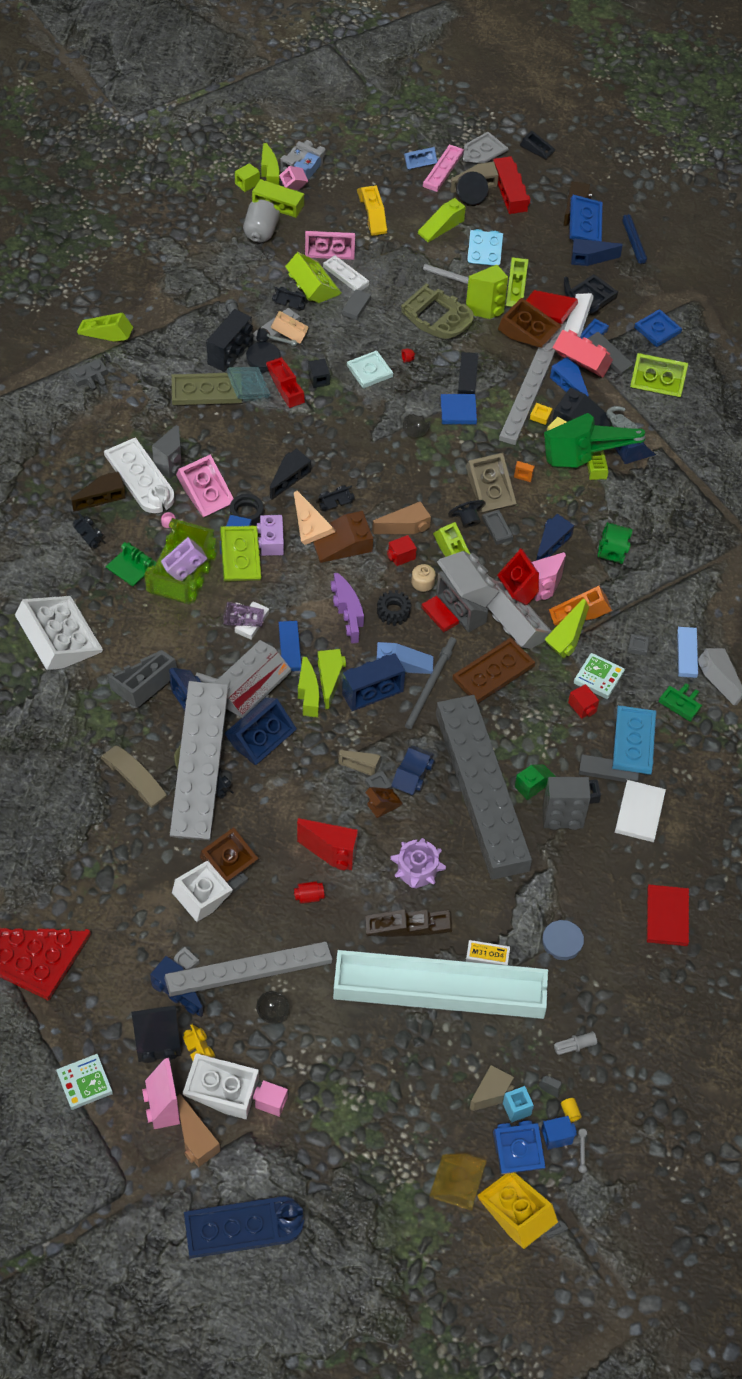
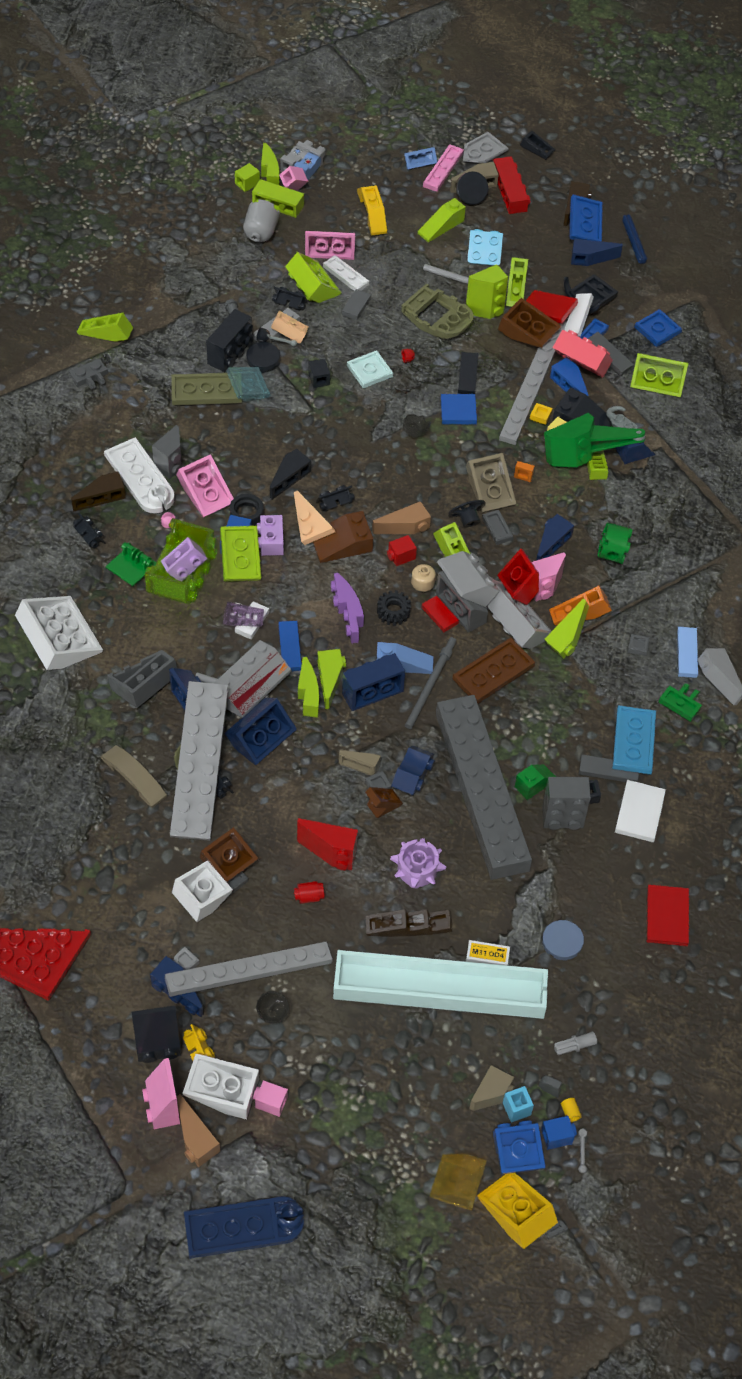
light aqua tile [56,1054,113,1110] -> none
red slope [266,357,305,408] -> none
red brick [568,684,599,719] -> none
light aqua tile [574,653,625,699] -> none

